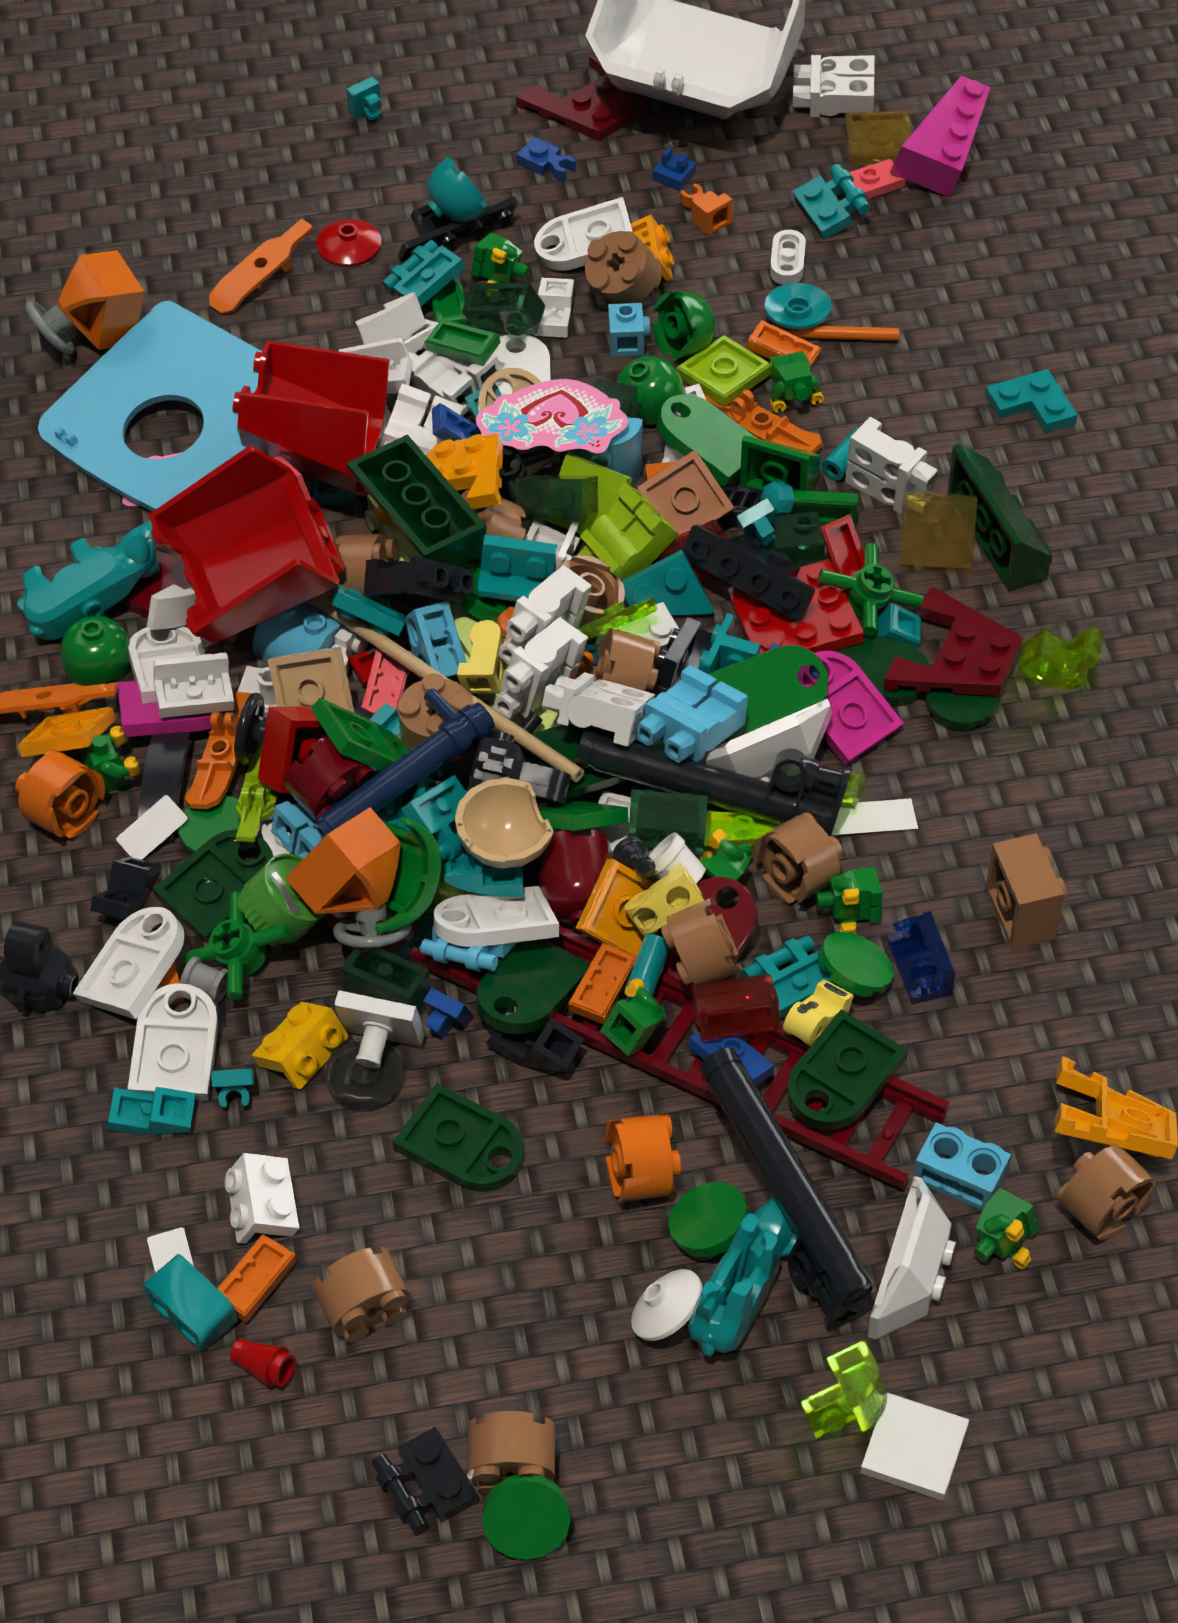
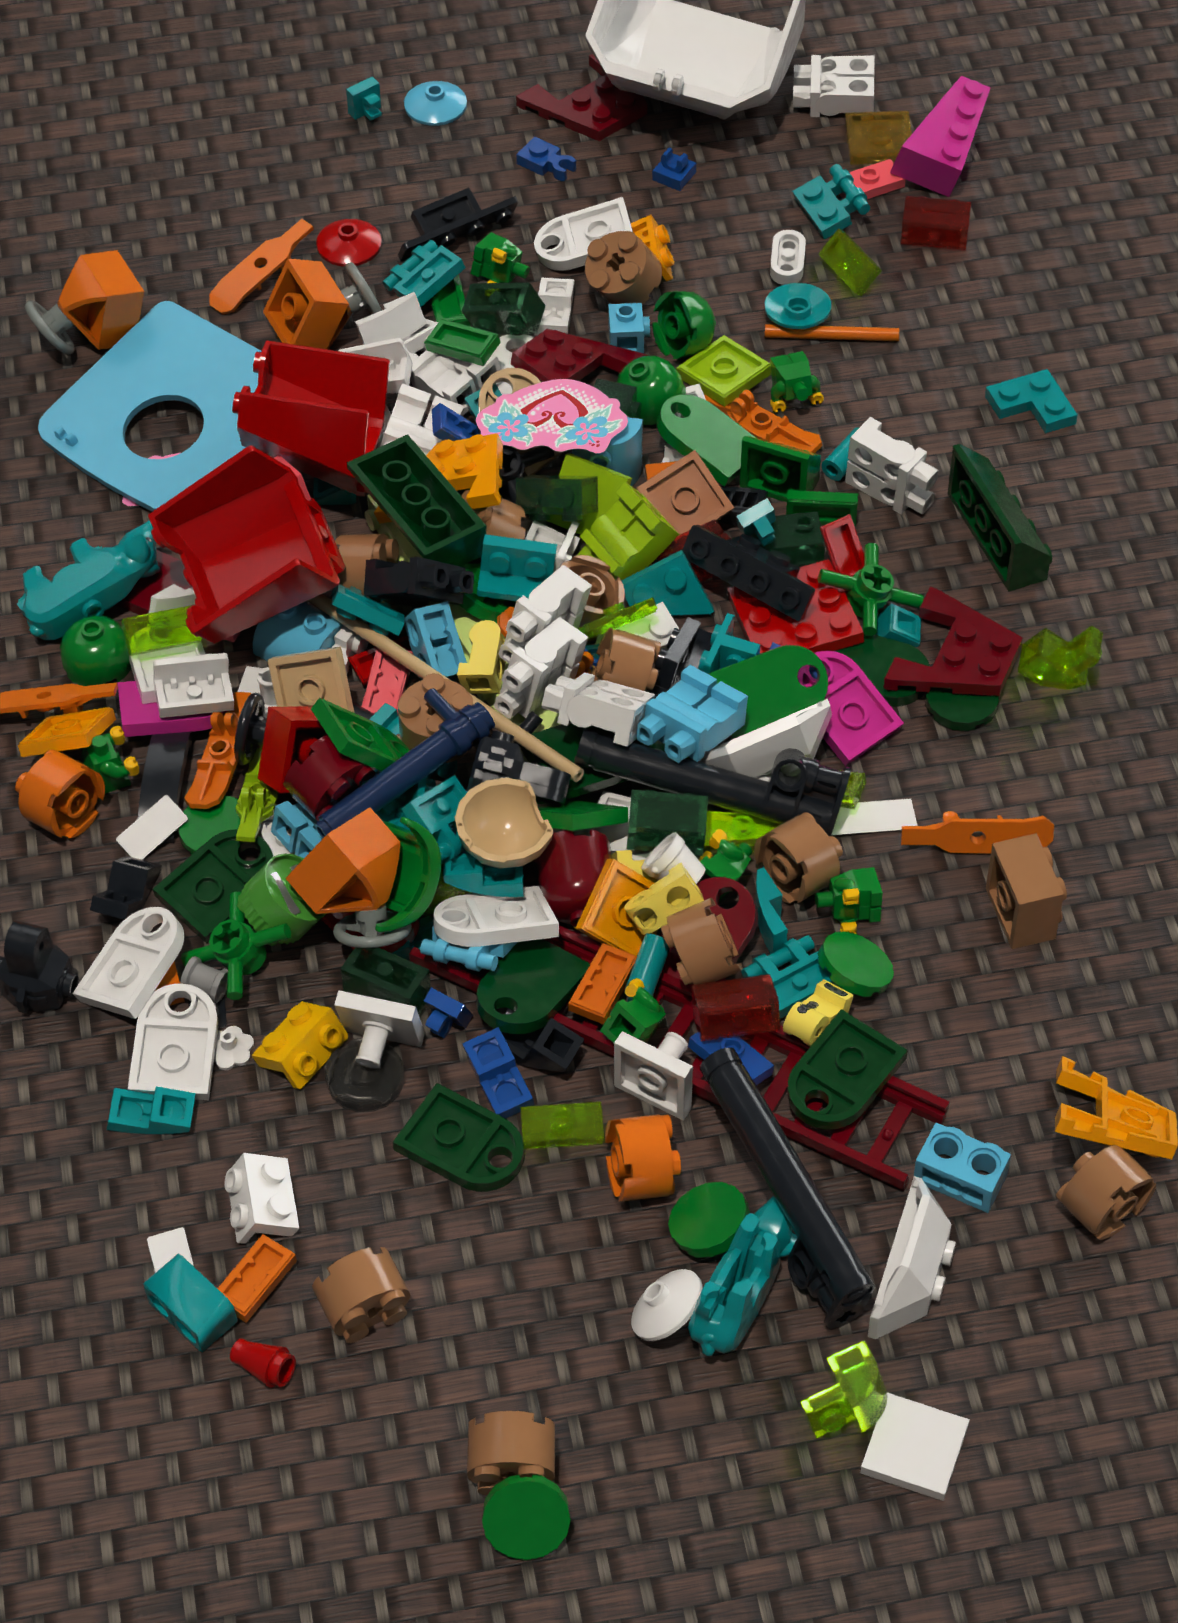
teal tile [211,1069,255,1107] -> none
black plate [372,1426,479,1534] -> none
teal cylinder [427,156,490,223] -> none
black piece [612,837,656,878] -> none
orange piece [680,183,733,236] -> none
orange plate [746,320,822,369] -> none
teal tile [760,481,795,517] -> none
clear blue hinge [887,911,956,1005] -> none
clear yellow tile [900,492,977,569] -> none
green piece [973,1188,1039,1269] -> none
none -> clear neon green plate [121,605,202,656]
none -> white plant [214,1026,254,1071]
none -> orange piece [263,258,382,350]
none -> medium azure dish [404,81,467,126]
none -> blue slope [462,1027,535,1119]
none -> dark red wing [510,329,649,382]
none -> clear neon green plate [521,1102,604,1149]
none -> white tile [614,1031,693,1121]
none -> teal slope [755,867,788,954]
none -> clear neon green plate [818,228,882,296]
none -> clear red brick [901,196,971,250]
none -> orange piece [901,811,1054,854]

